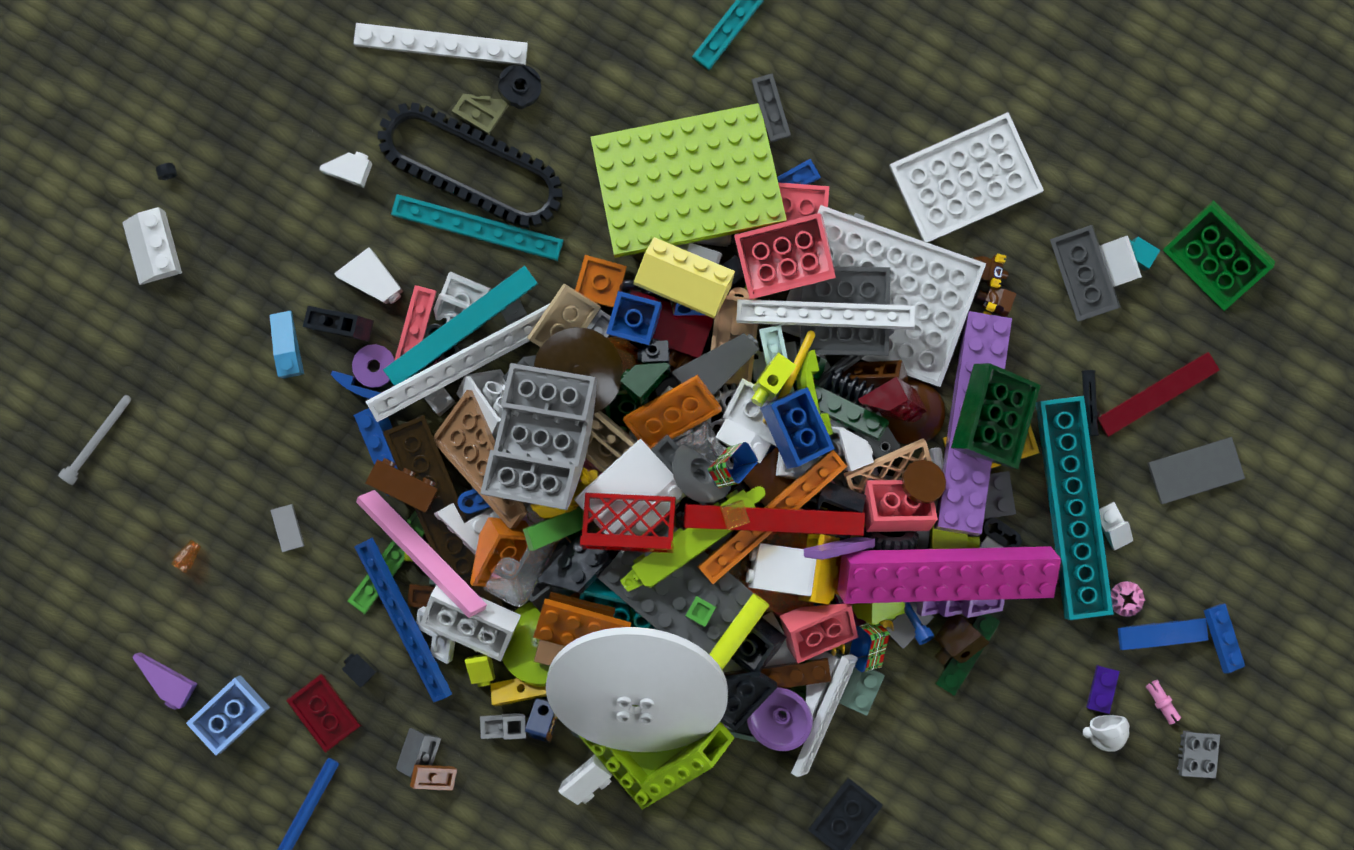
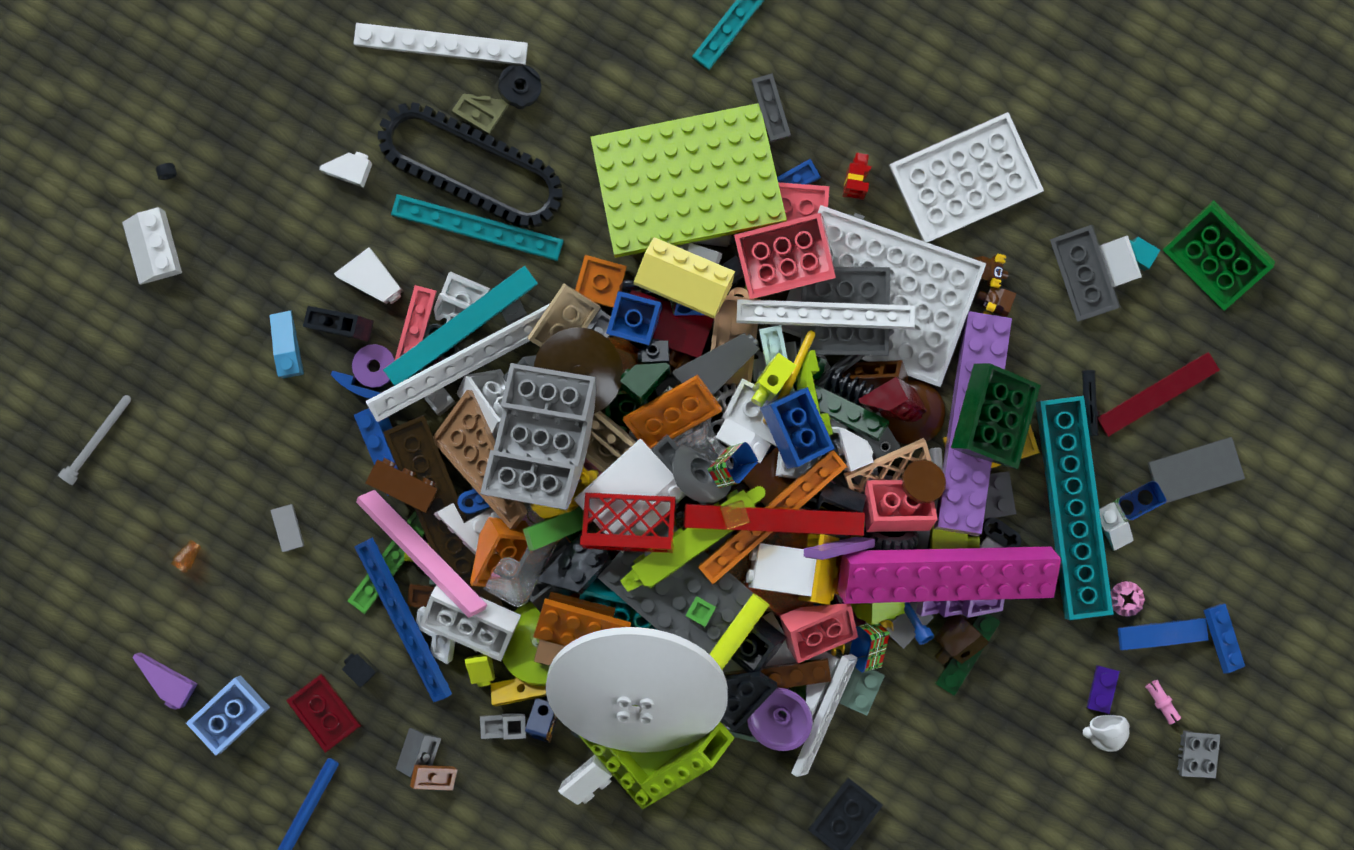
none -> red hips [842,153,872,200]
none -> blue piece [1113,481,1167,521]

